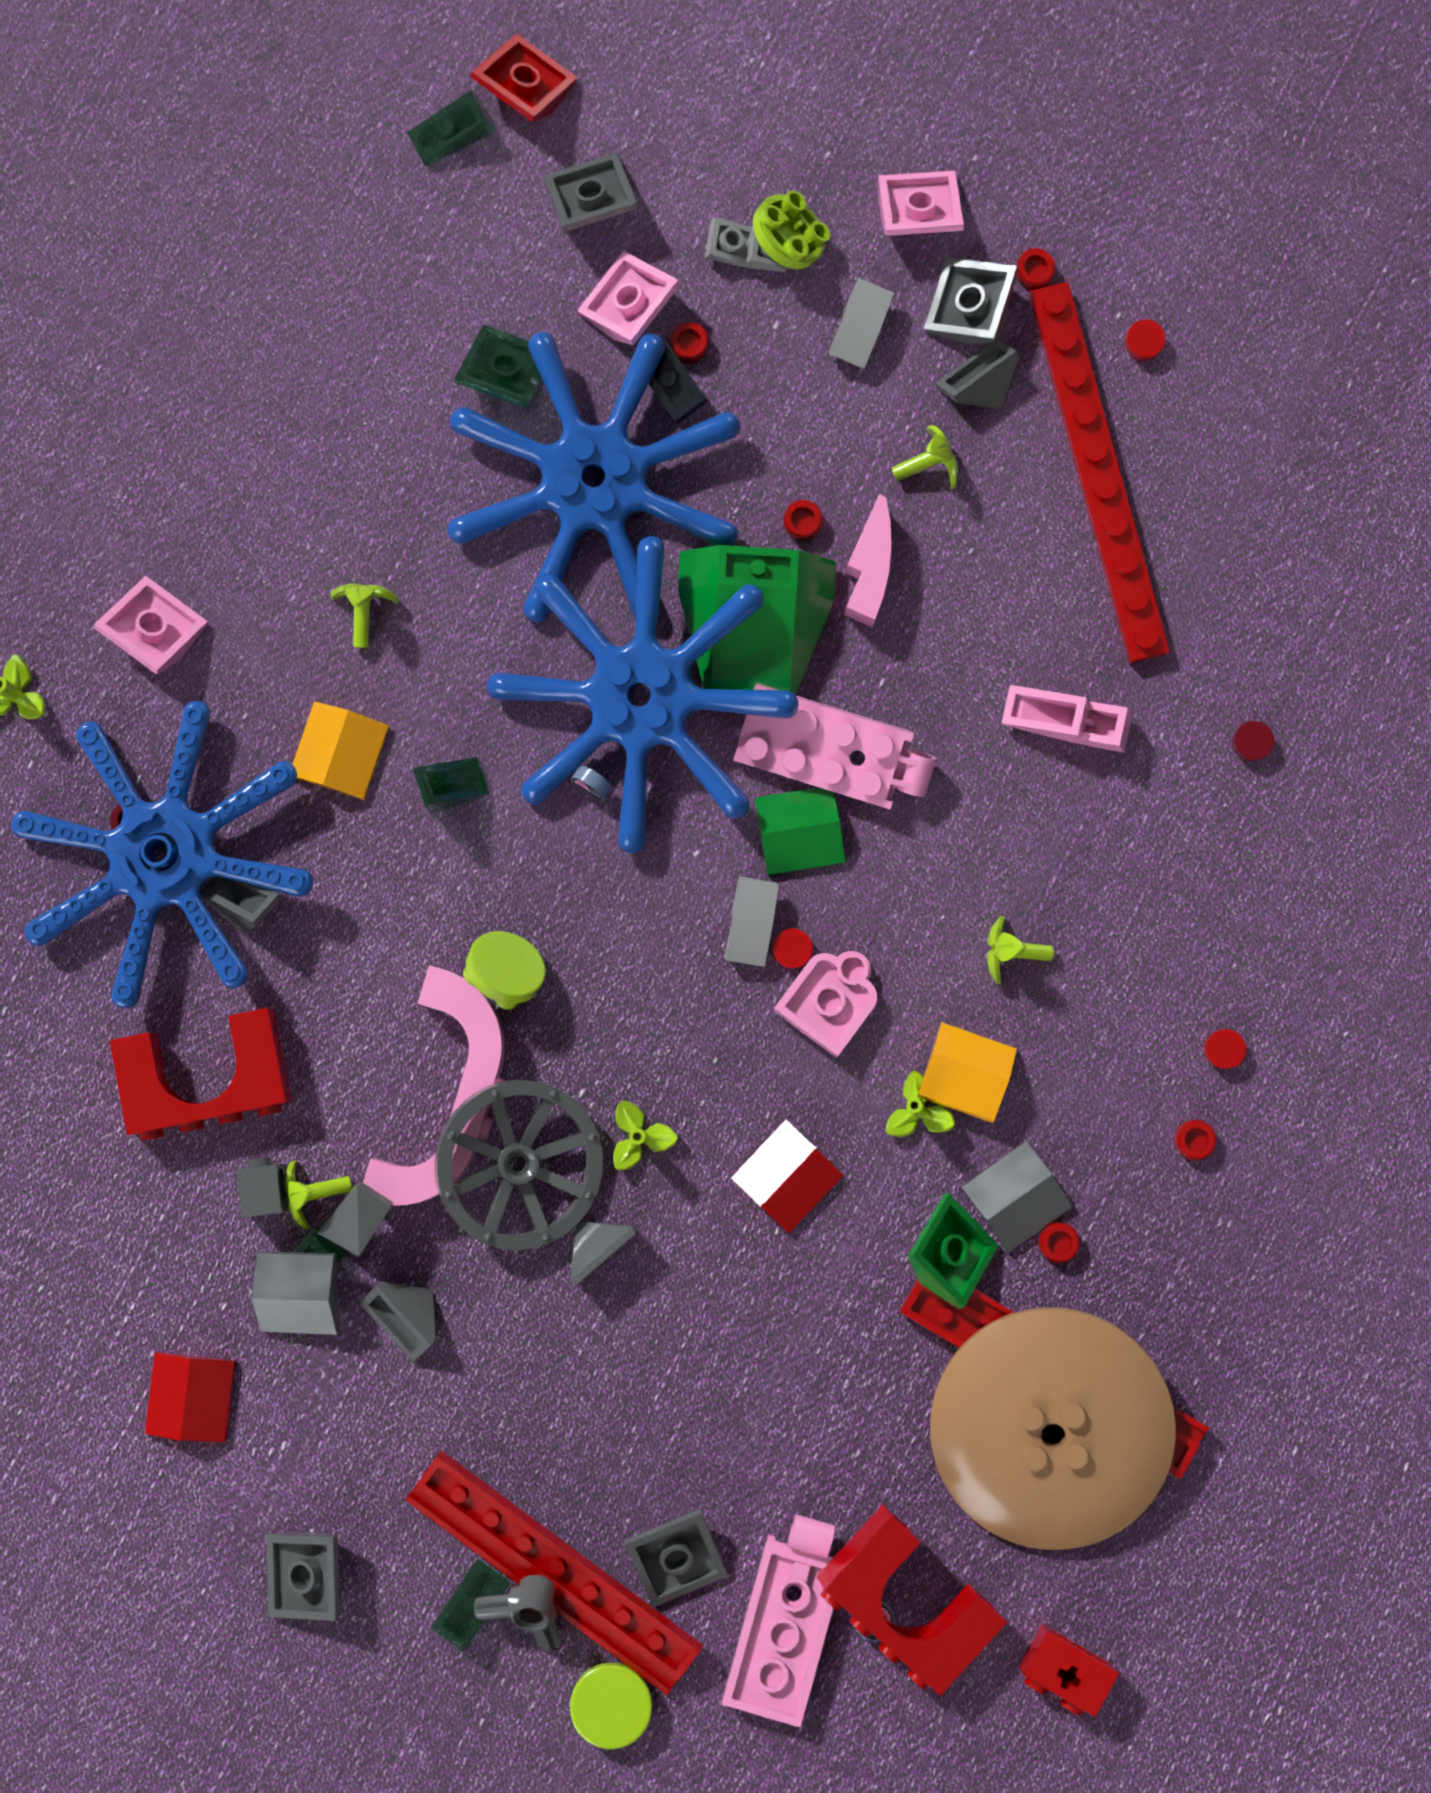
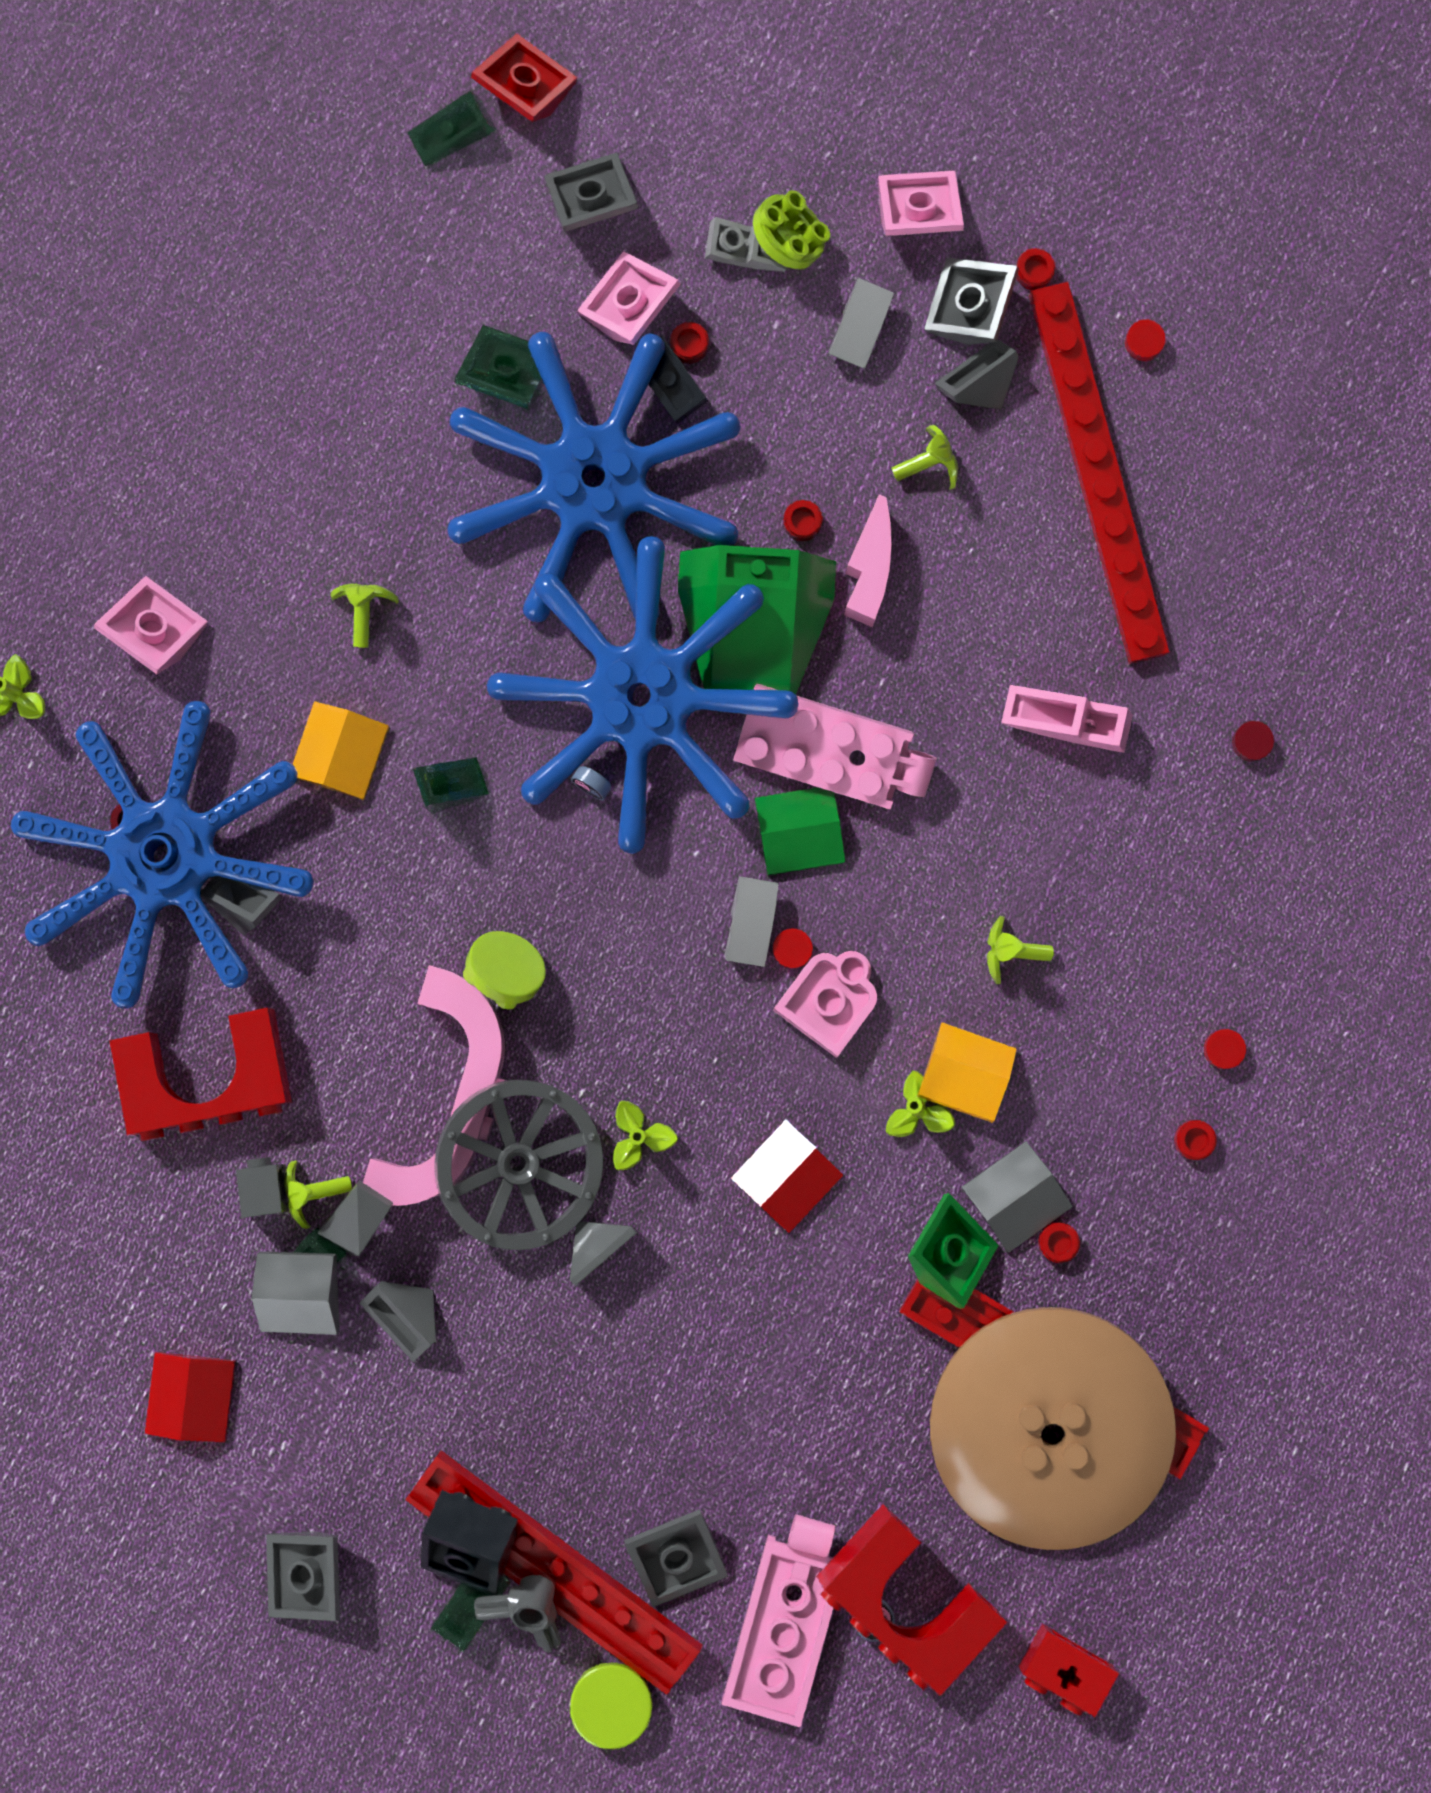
none -> black slope [420,1490,518,1596]

